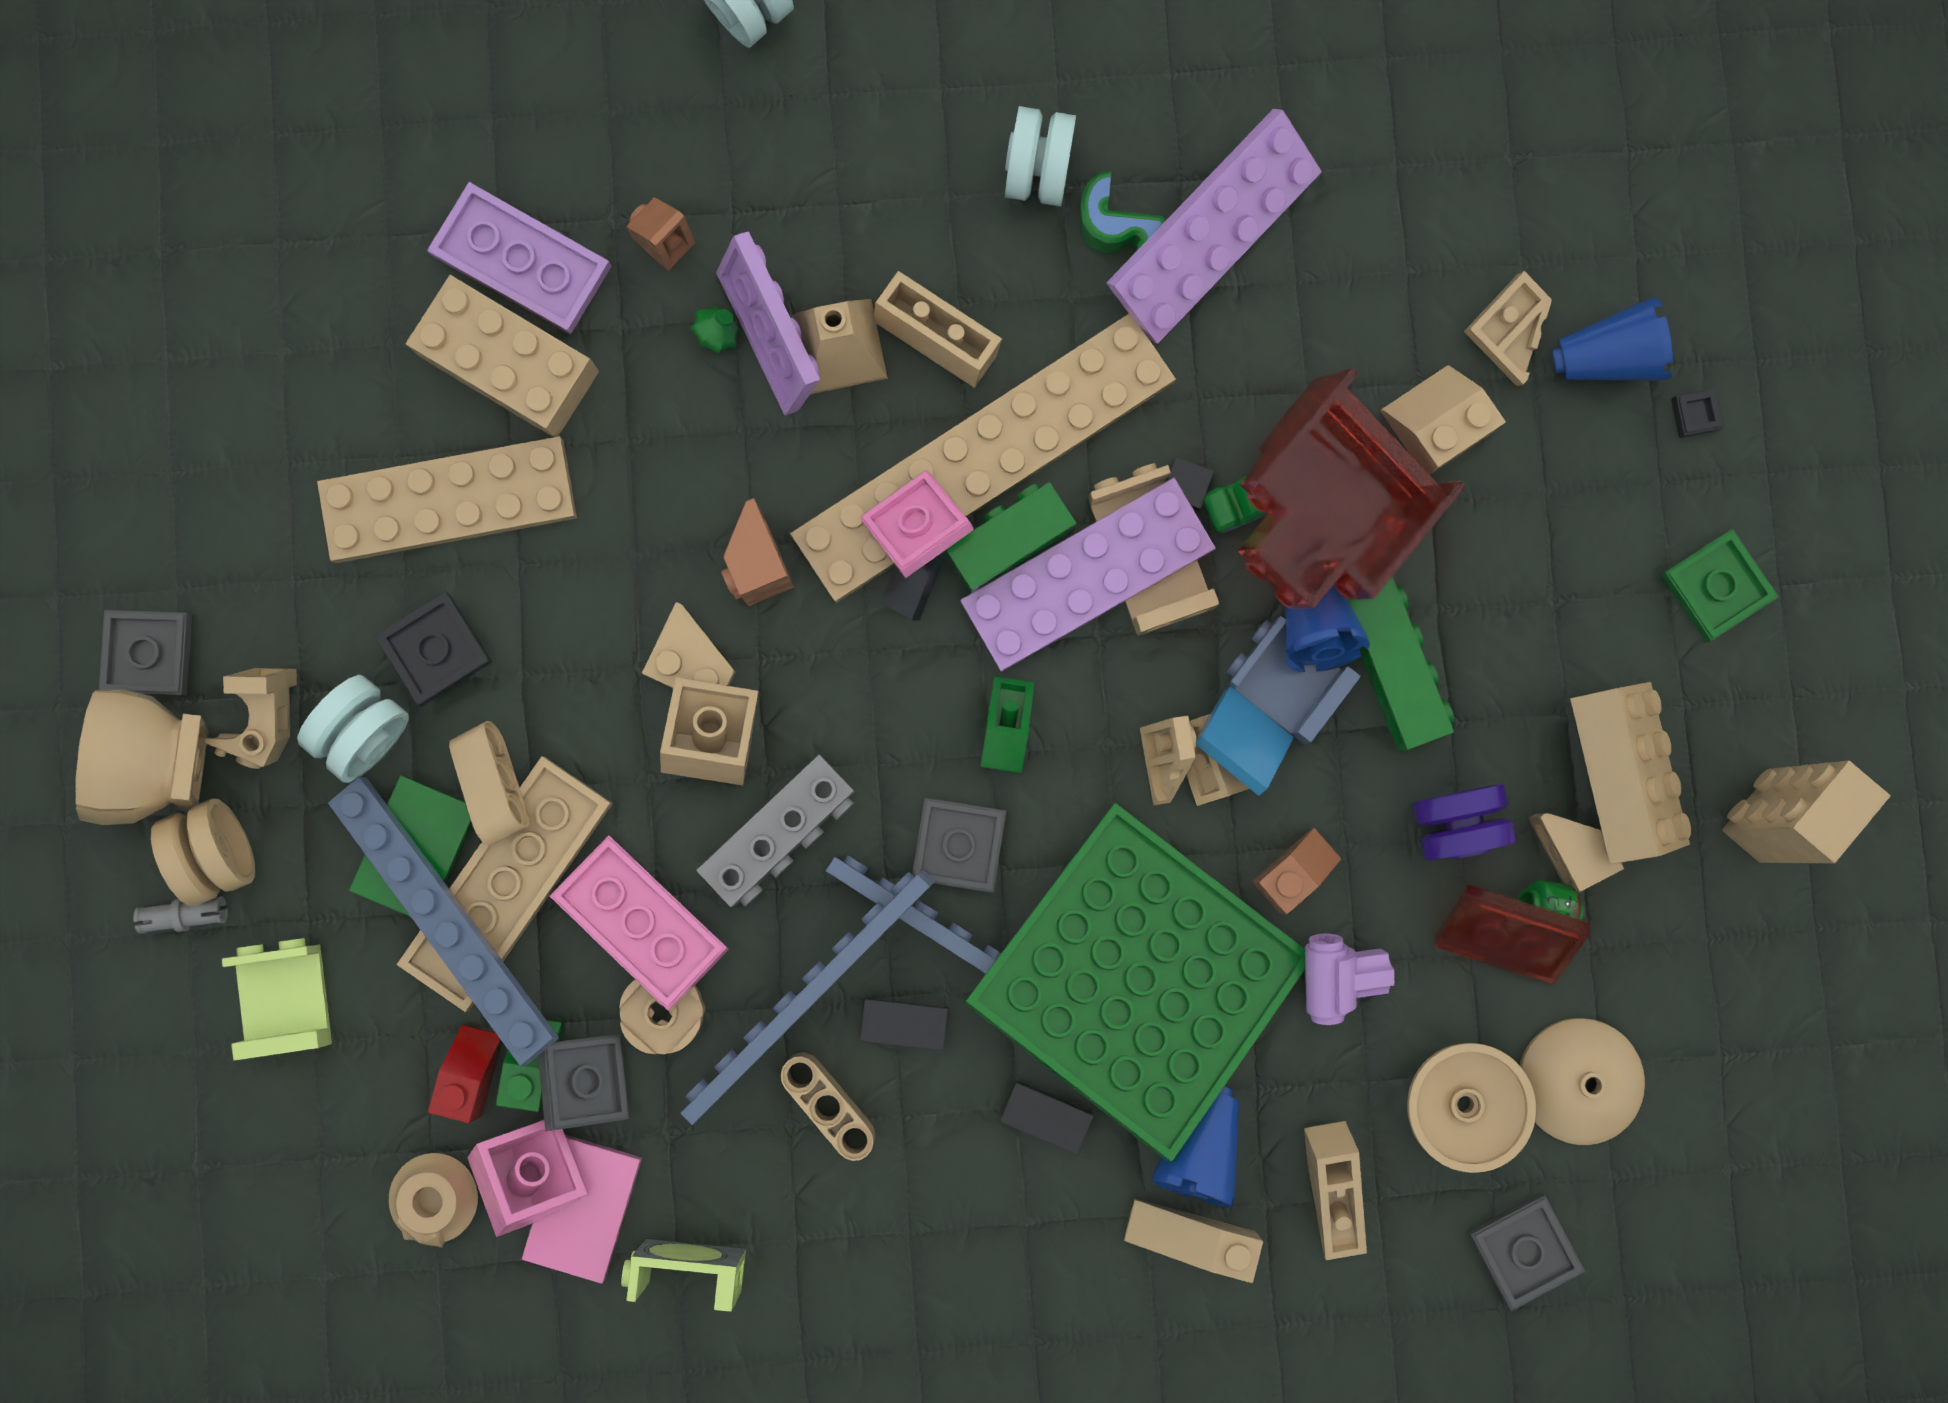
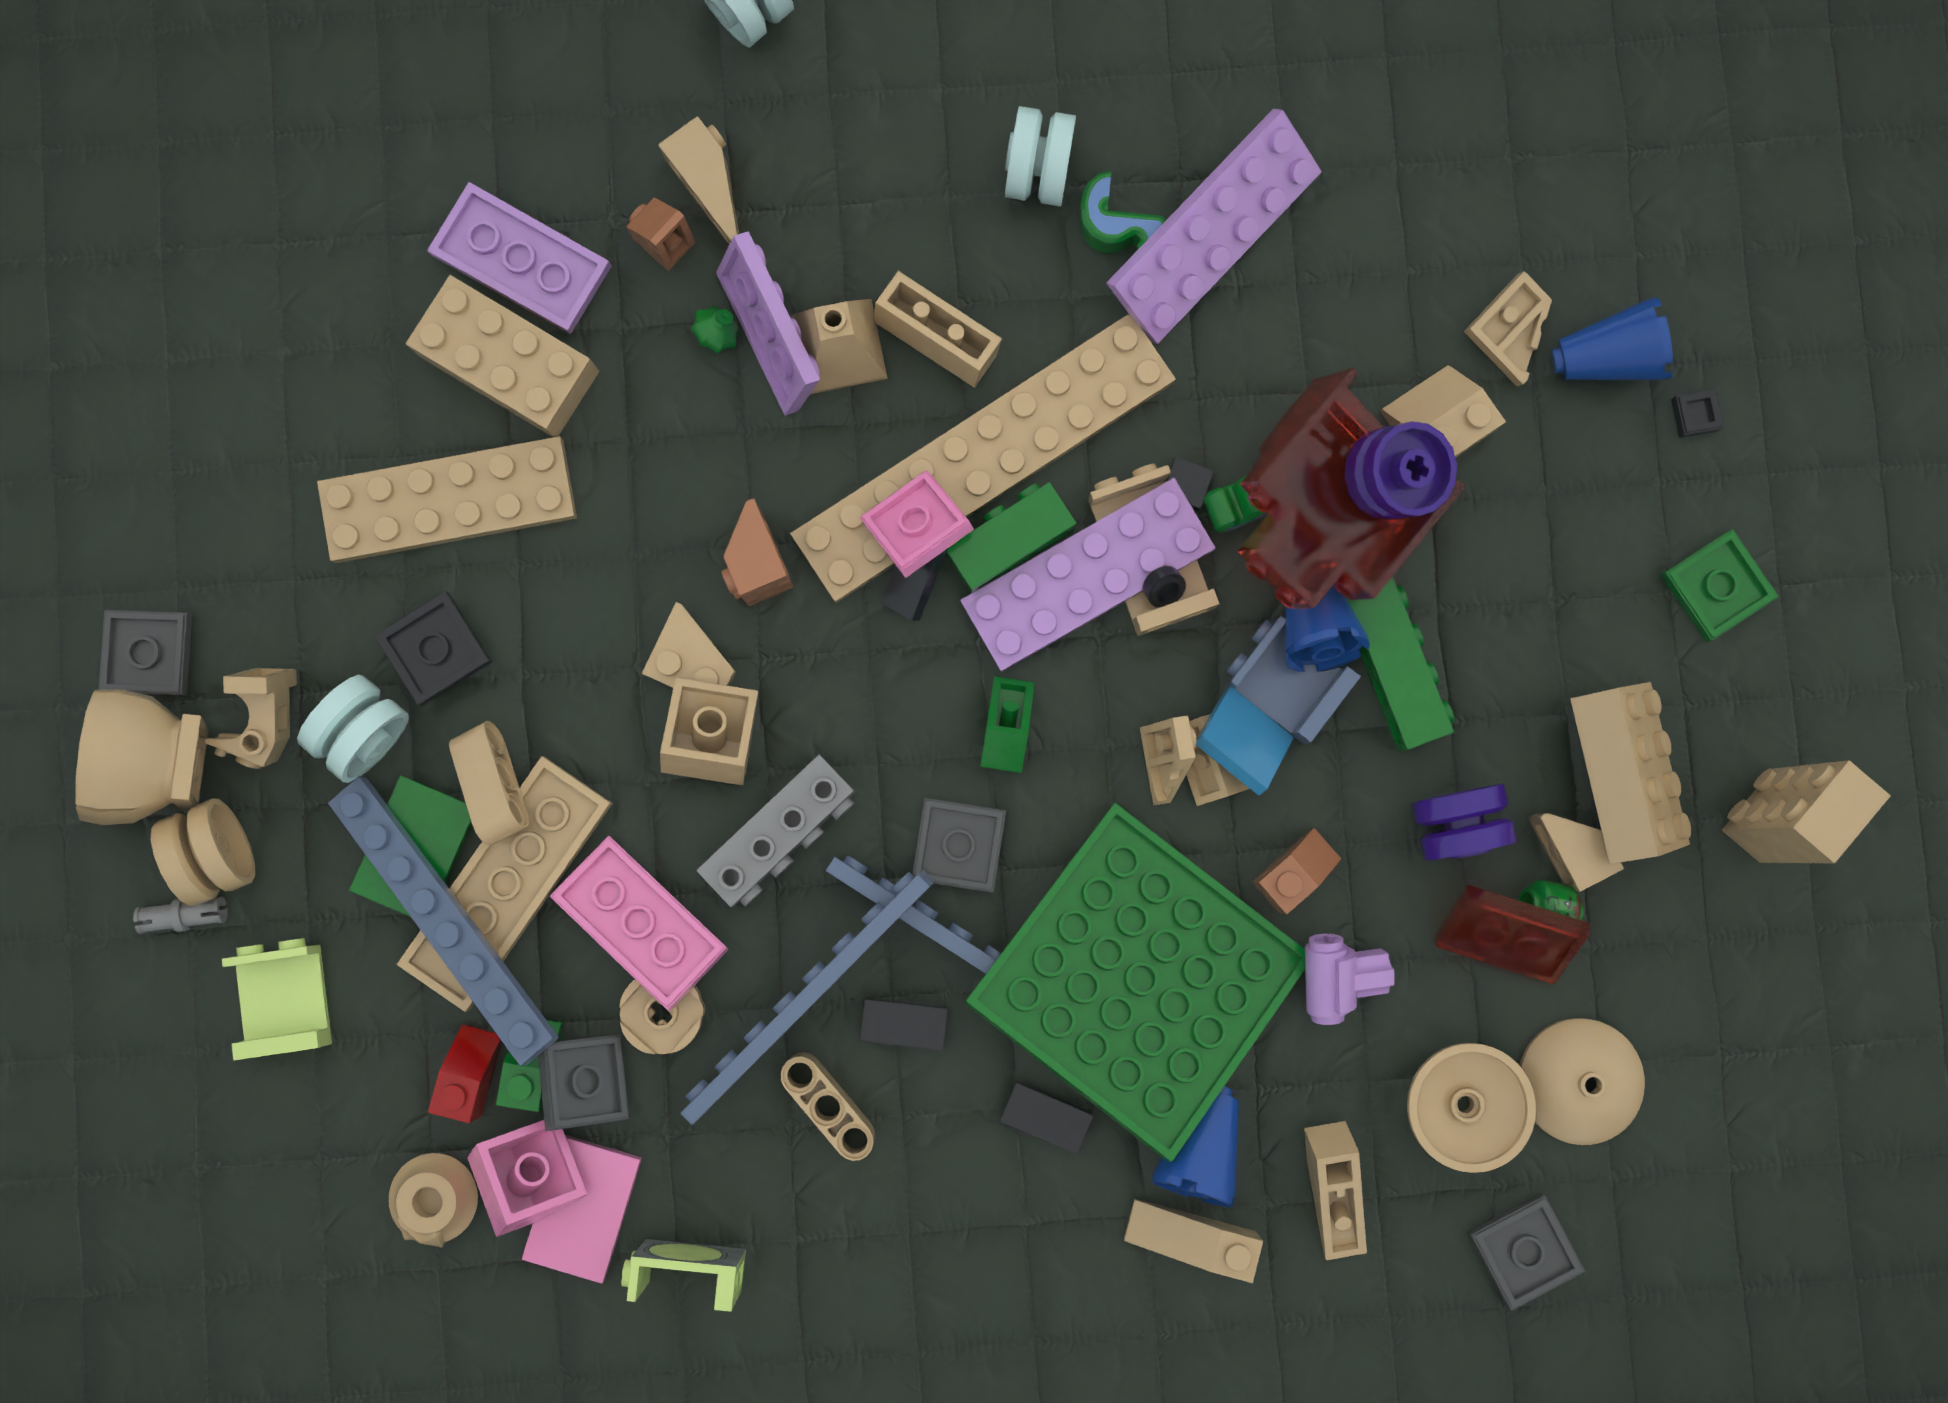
none -> tan slope [658,116,739,244]
none -> black tile [1142,566,1186,608]
none -> dark purple wheel [1345,421,1457,520]

